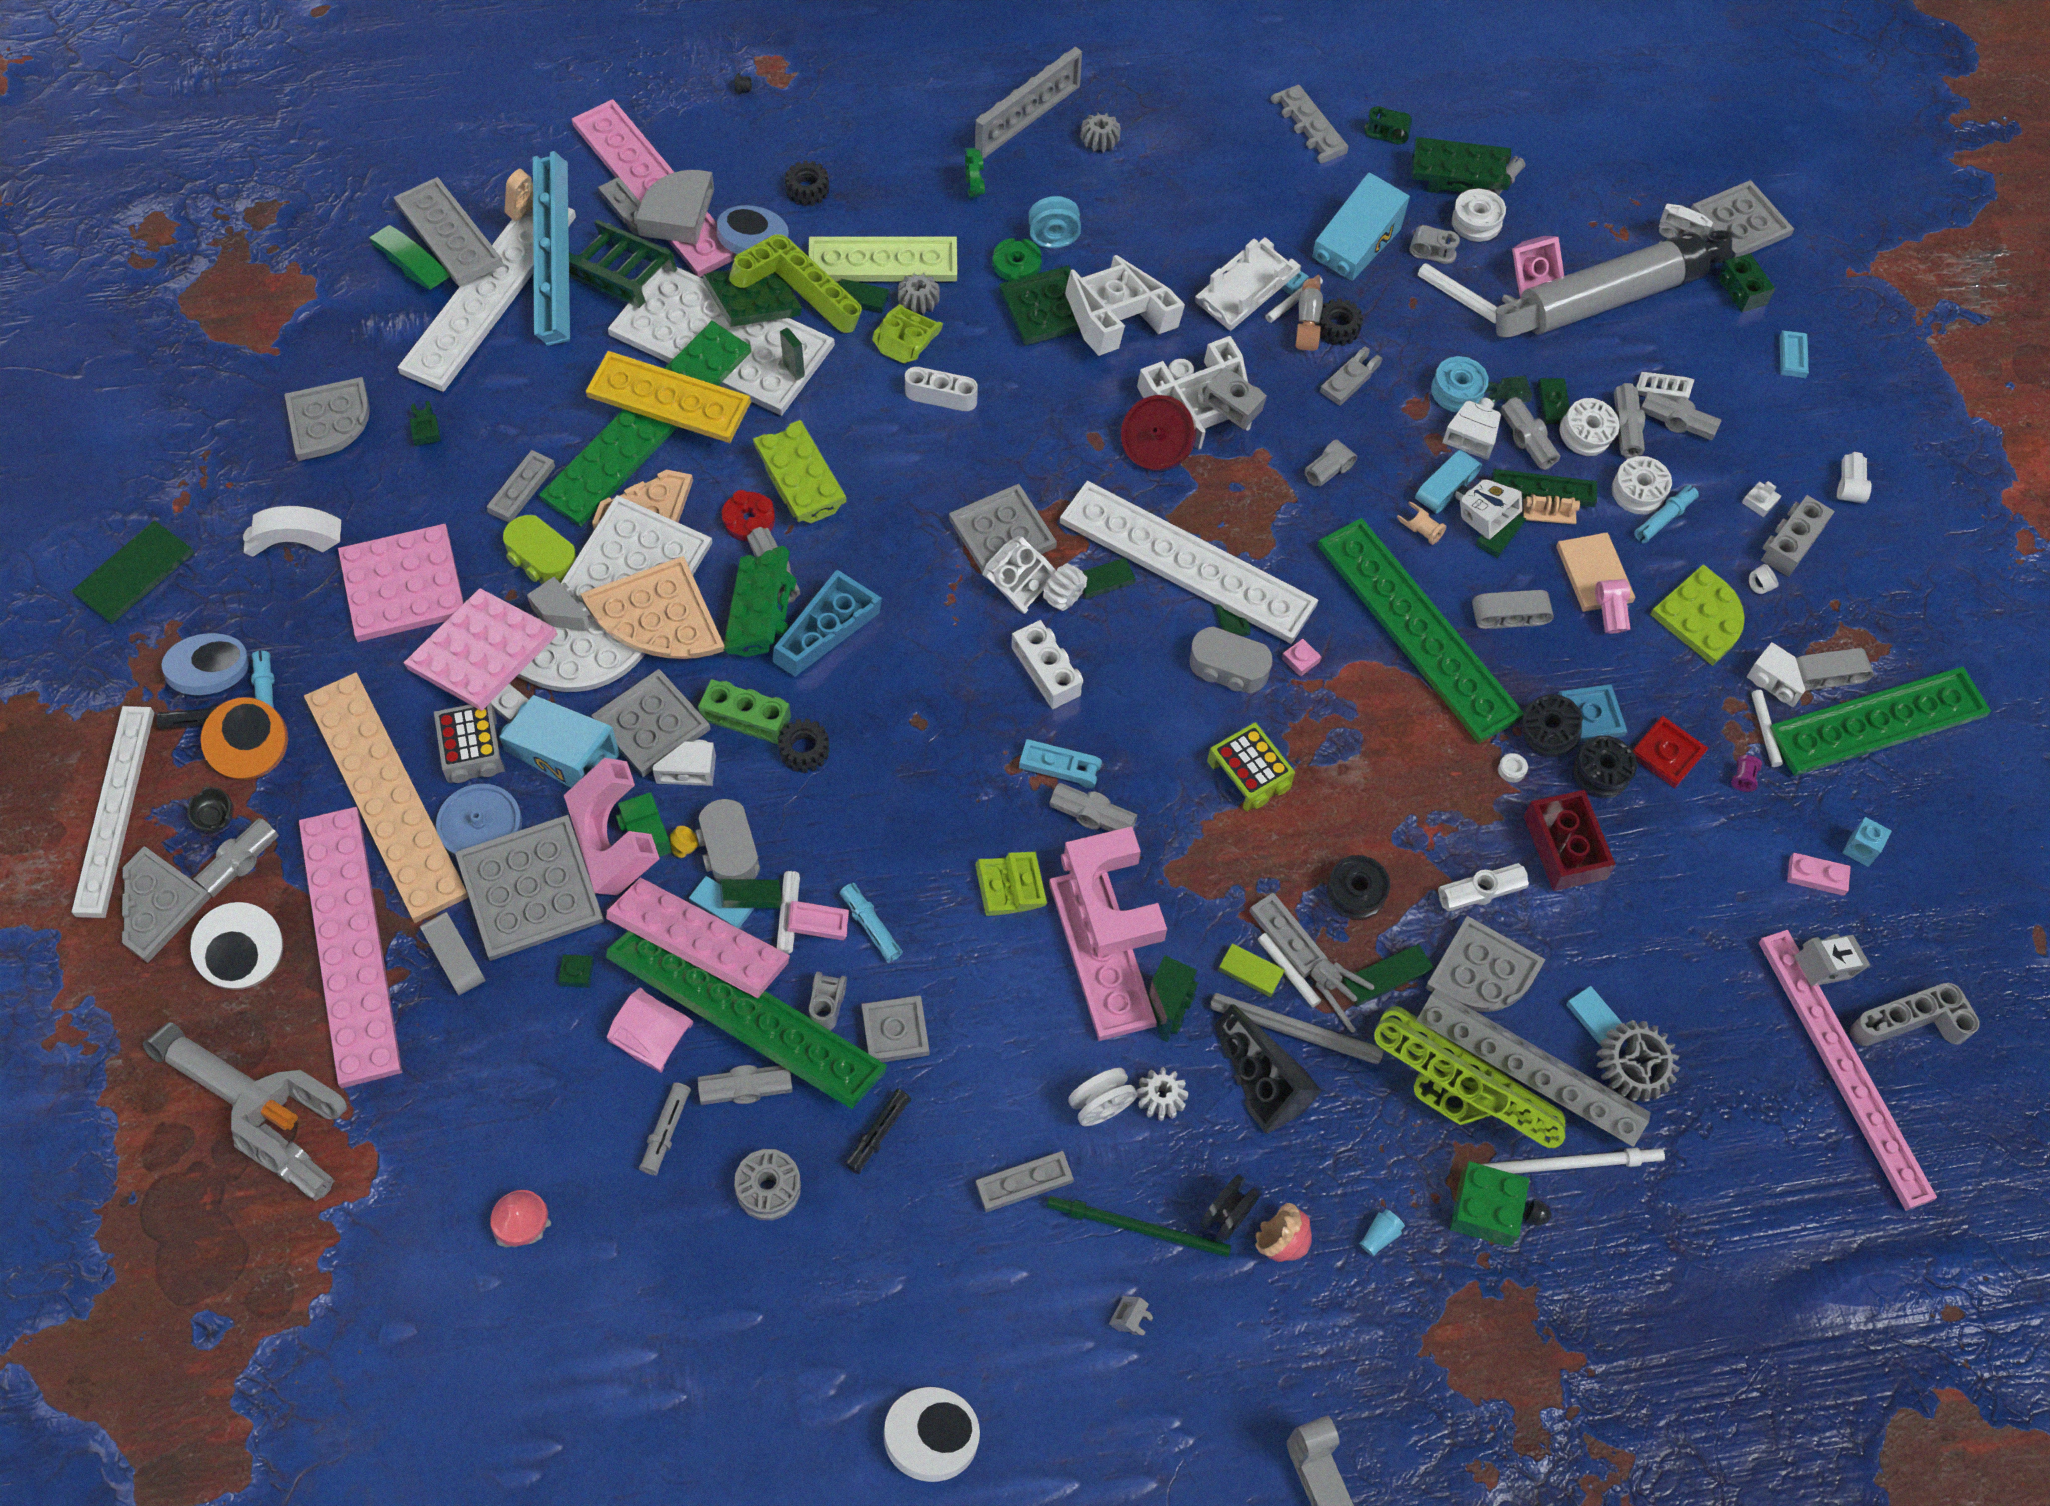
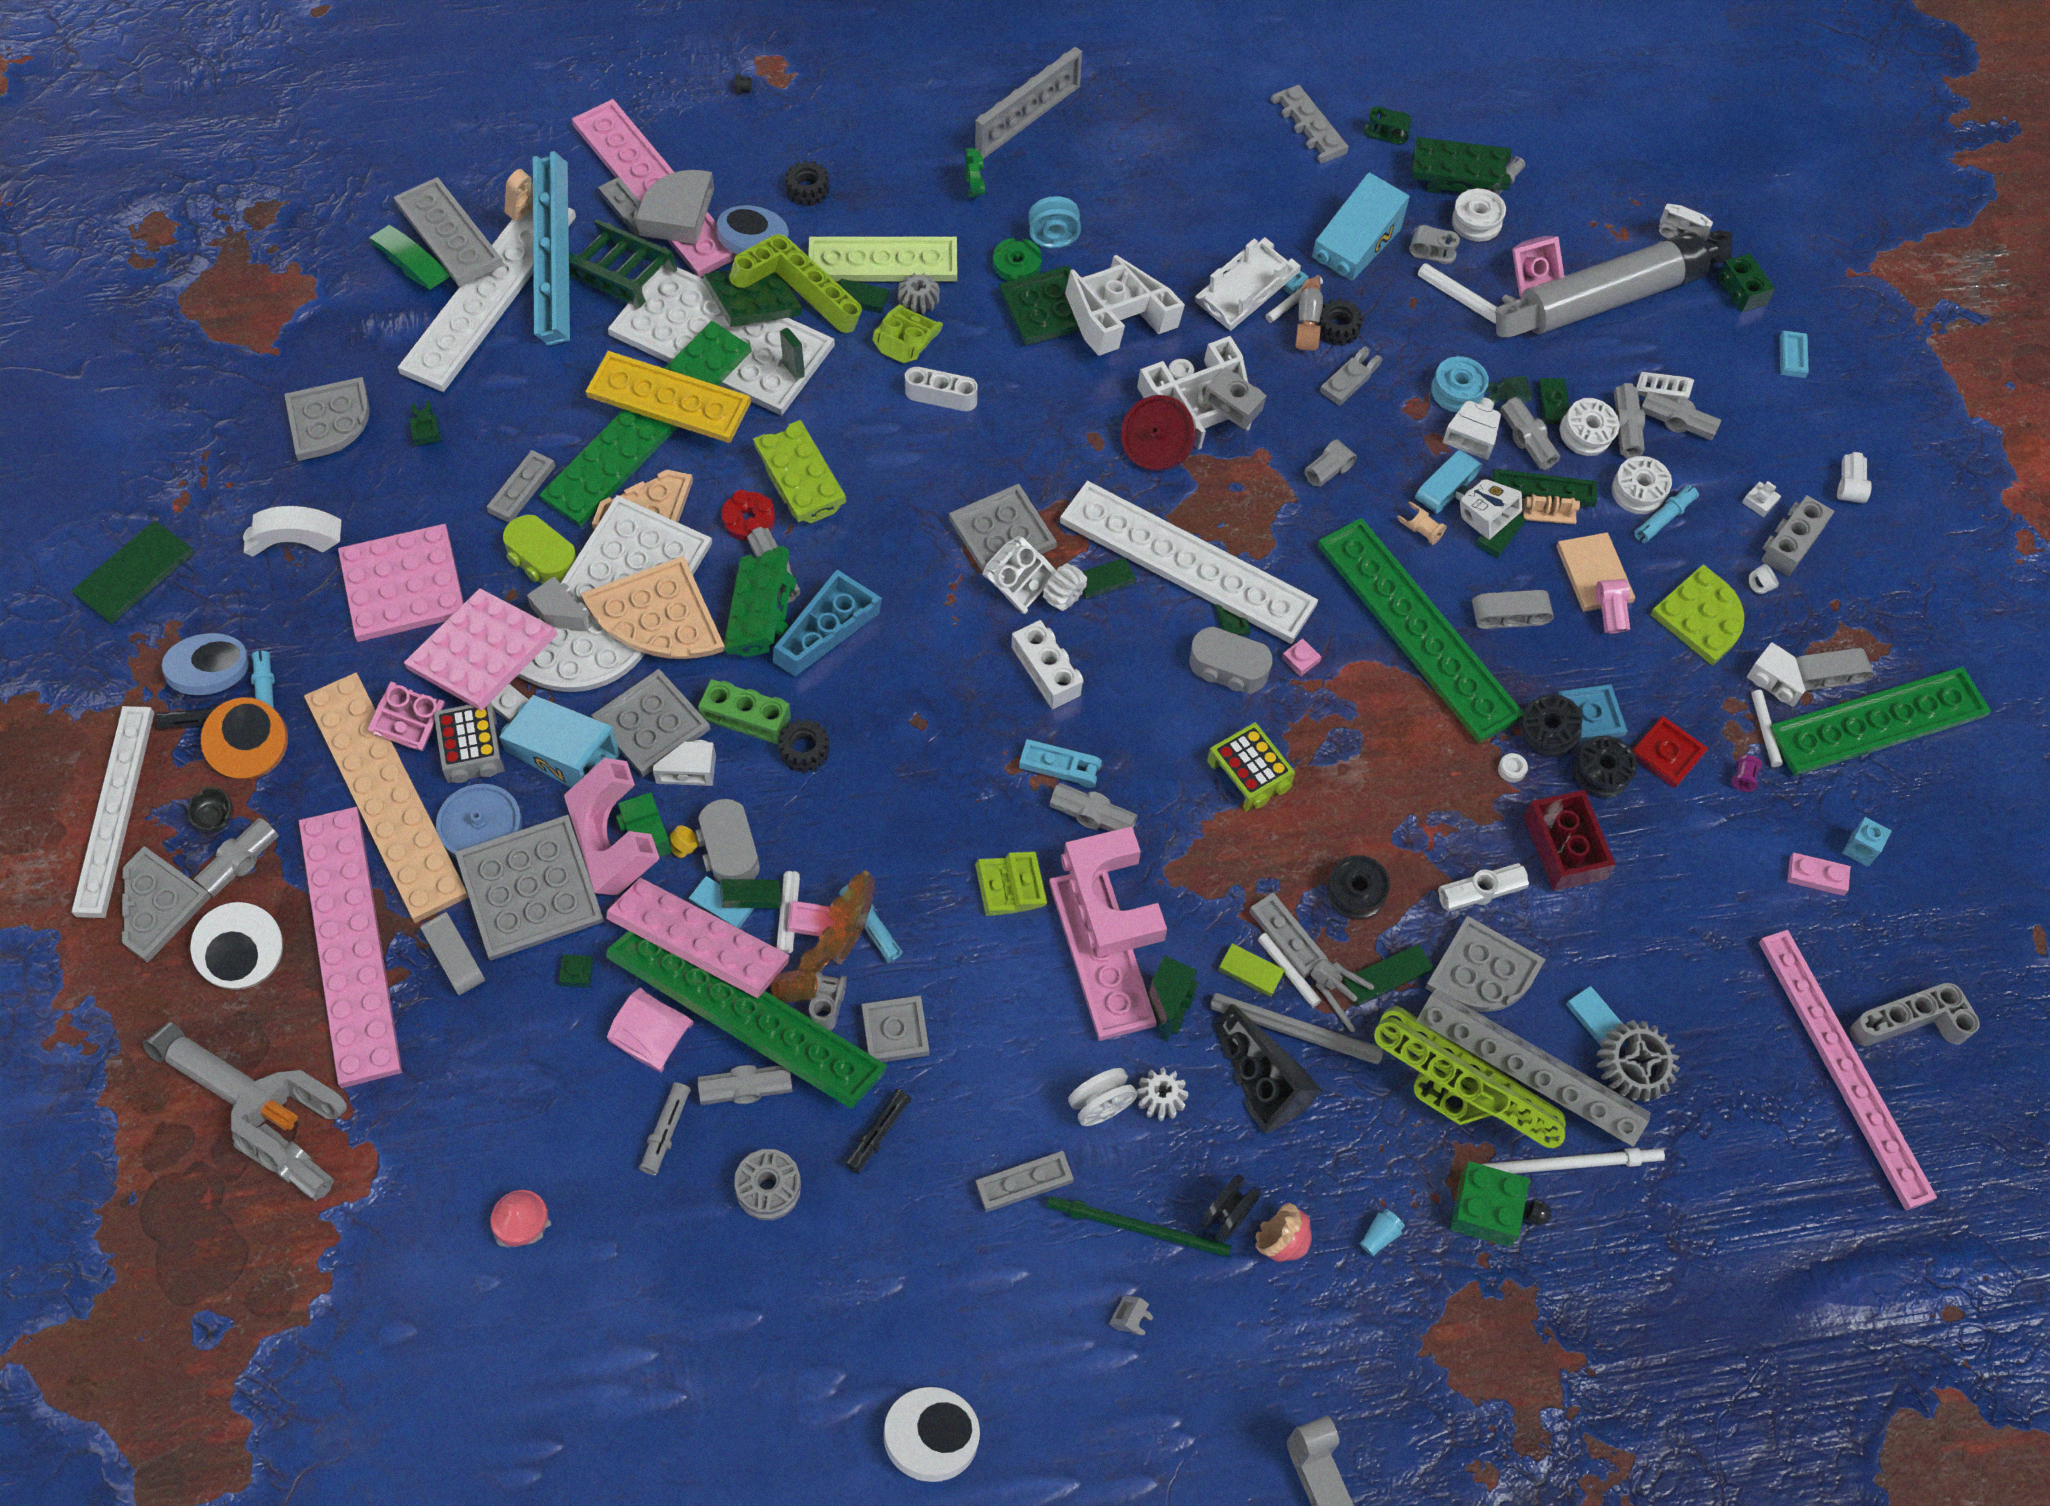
light grey gear [1080,112,1121,153] -> none
light grey plate [1691,180,1794,258] -> none
light grey brick [1794,934,1870,987] -> none
none -> bright pink slope [368,682,445,751]
none -> clear orange plate [771,970,818,1003]
none -> clear orange slope [797,869,875,981]

